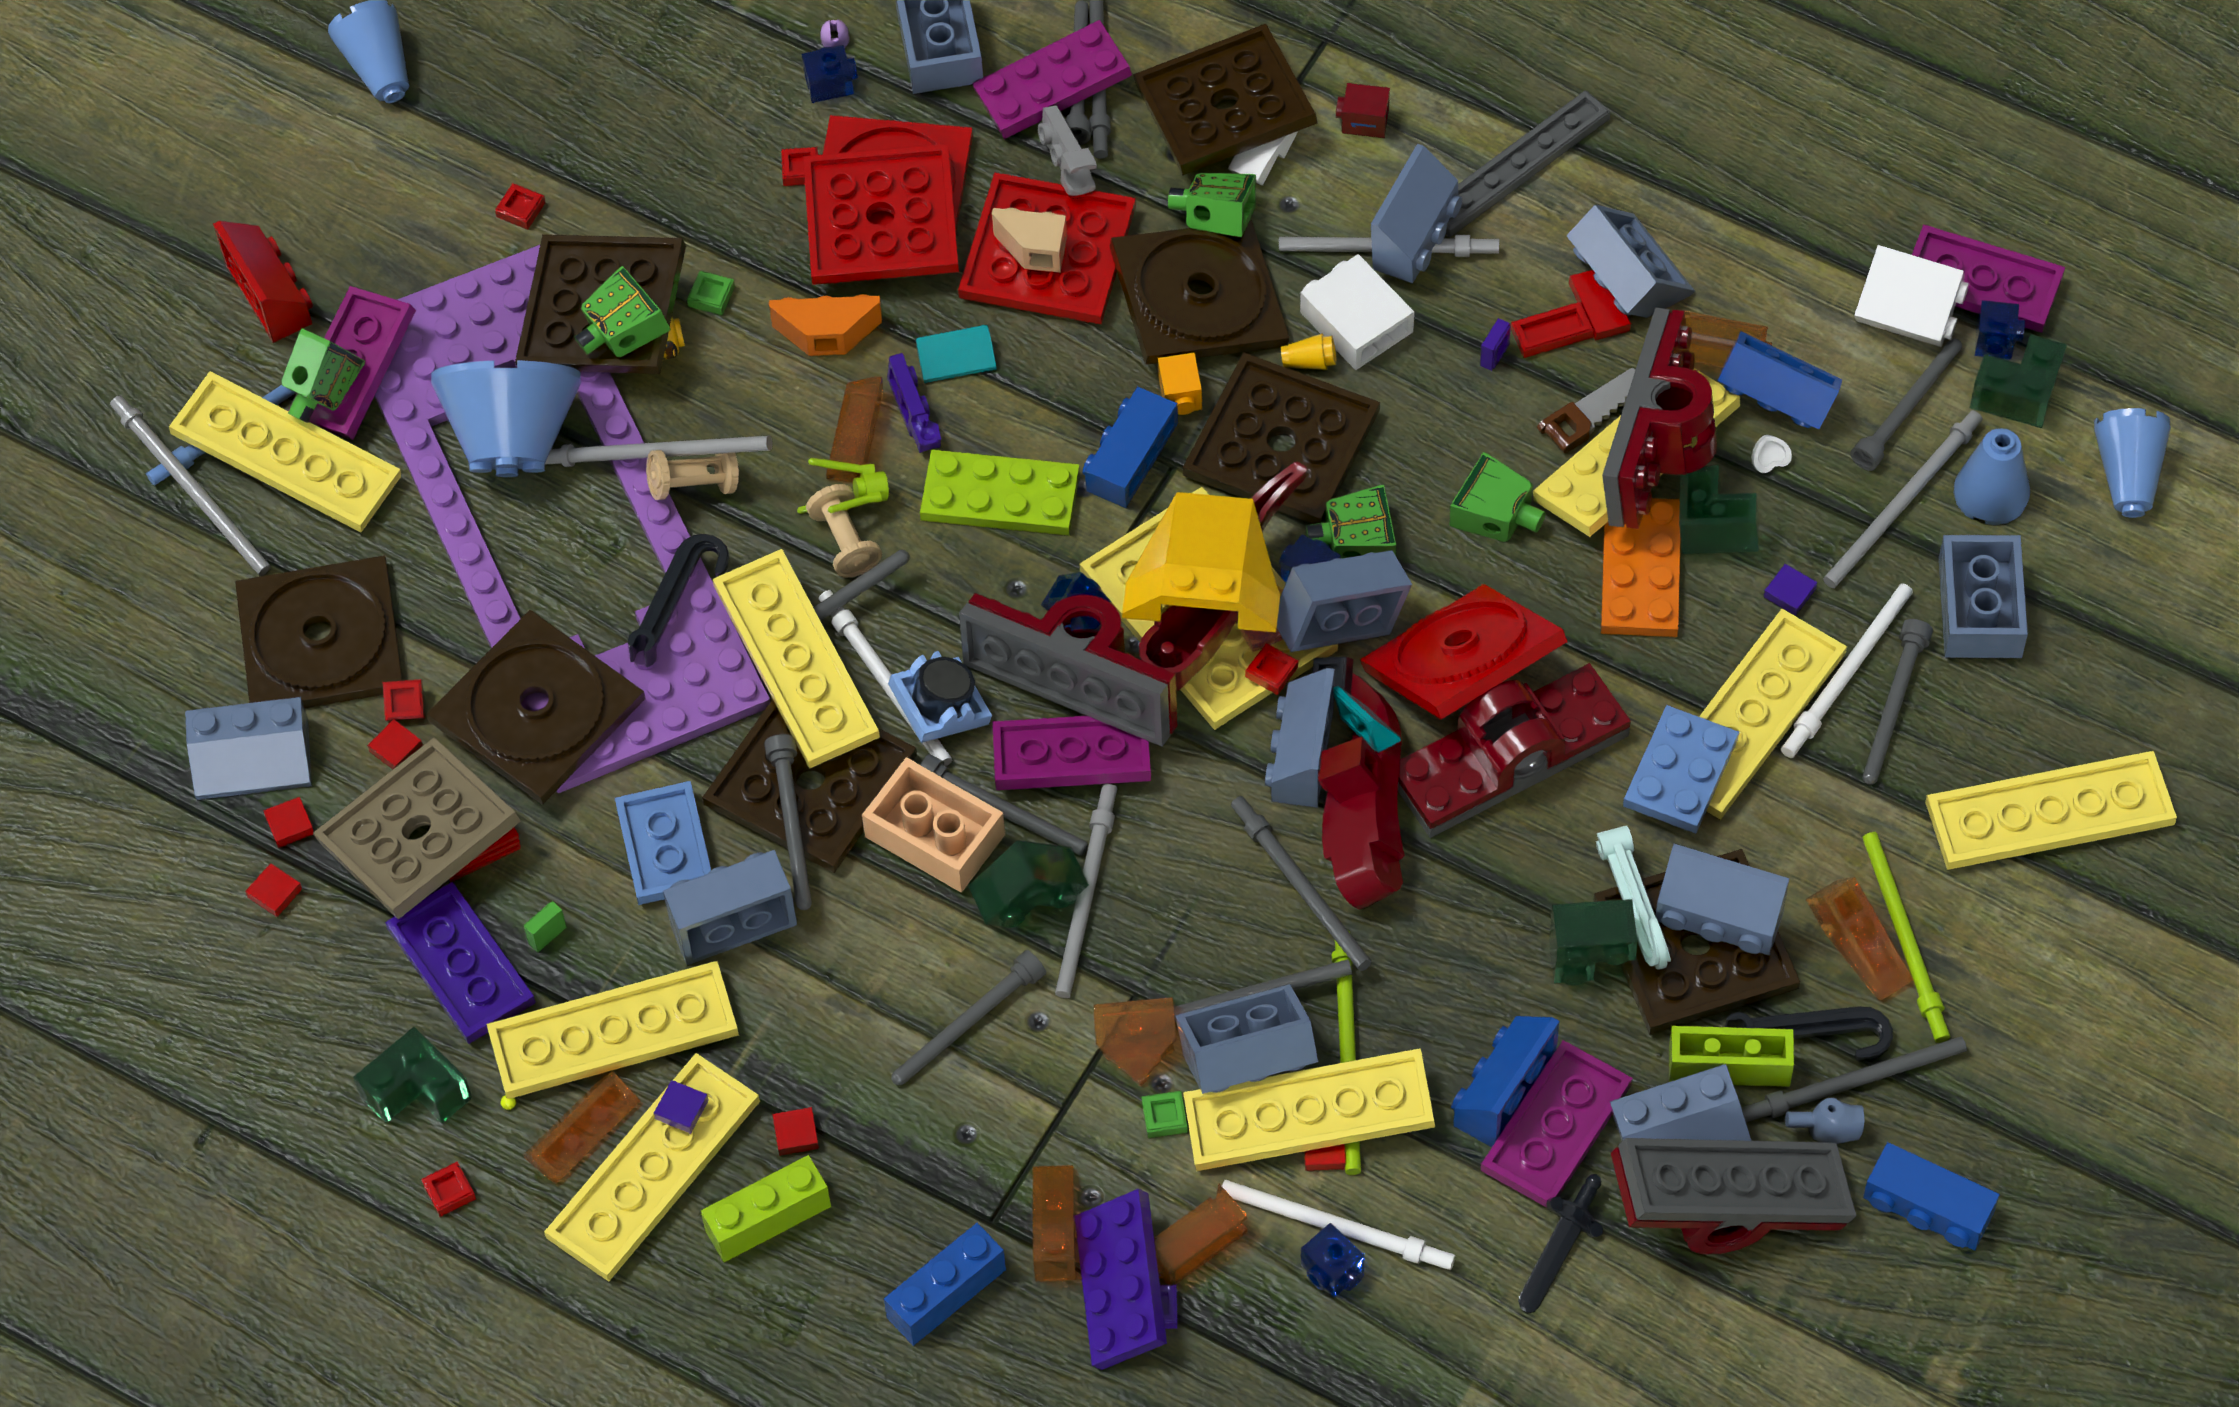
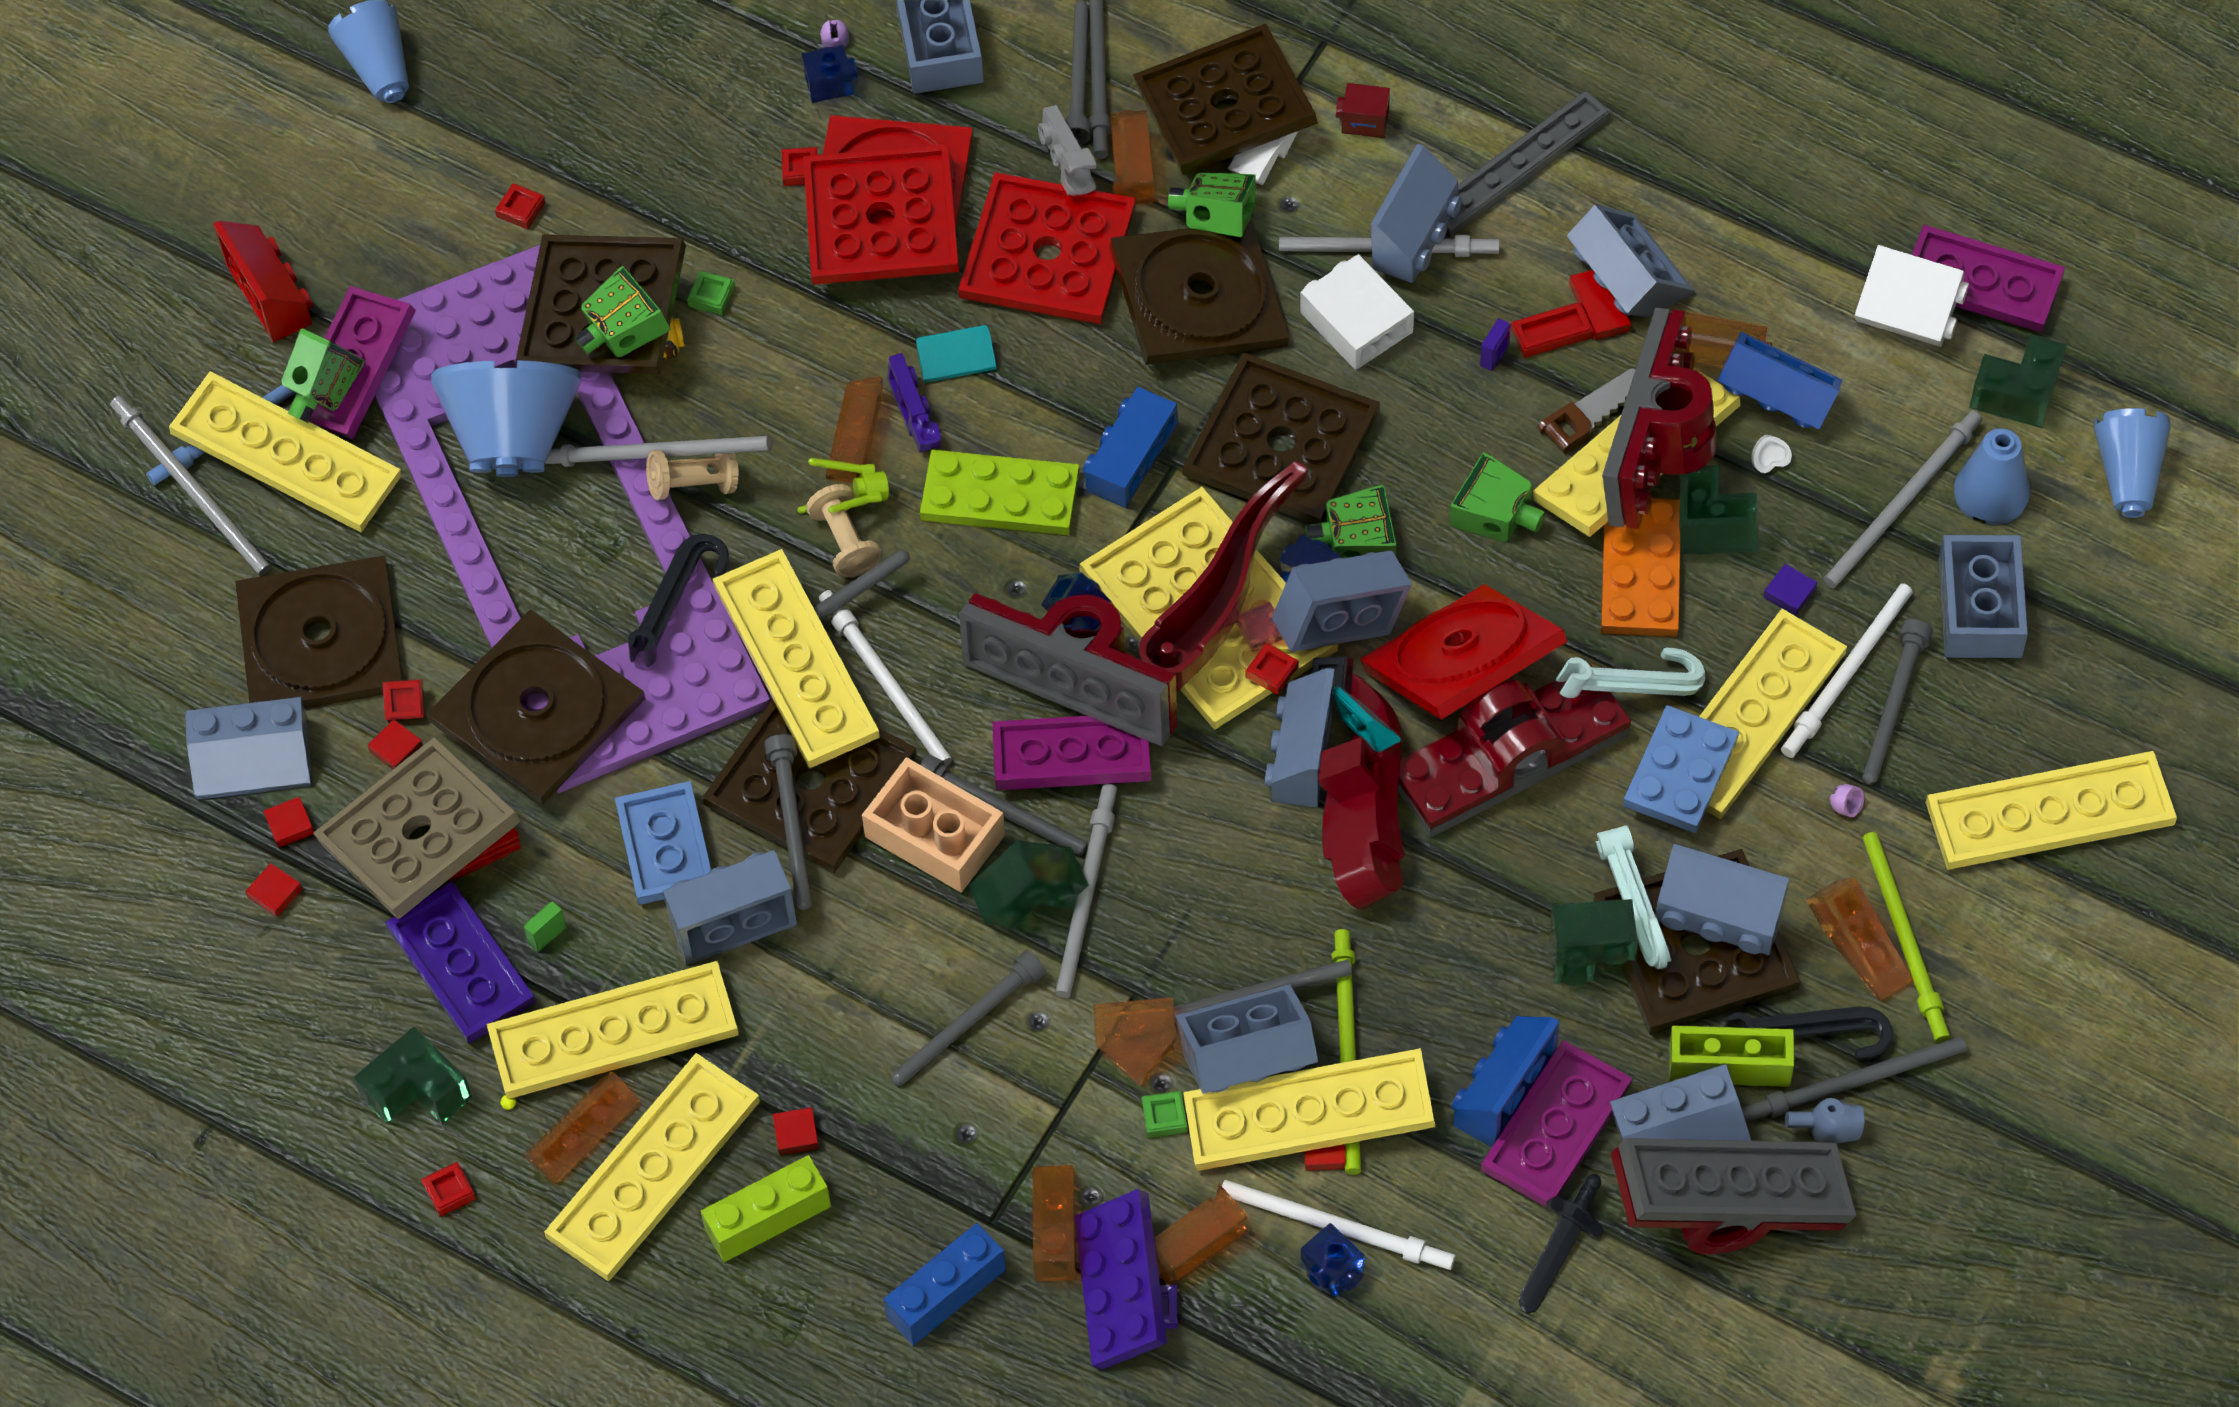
dark purple tile [654,1080,709,1134] -> none
orange slope [769,294,882,356] -> none
piece [888,651,992,743] -> none
magenta plate [972,20,1132,139] -> none
tan slope [992,208,1067,273] -> none
yellow wedge [1122,492,1280,633] -> none
light orange brick [1158,353,1202,415] -> none
dark grey bar [1231,796,1372,971] -> none
yellow cone [1281,333,1337,370] -> none
dark grey piece [1850,338,1962,471] -> none
blue brick [1863,1142,2000,1250] -> none
clear blue brick [1974,300,2025,360] -> none
none -> clear orange window [1110,110,1154,204]
none -> light aqua piece [1556,648,1705,698]
none -> lavender hinge [1829,784,1864,817]

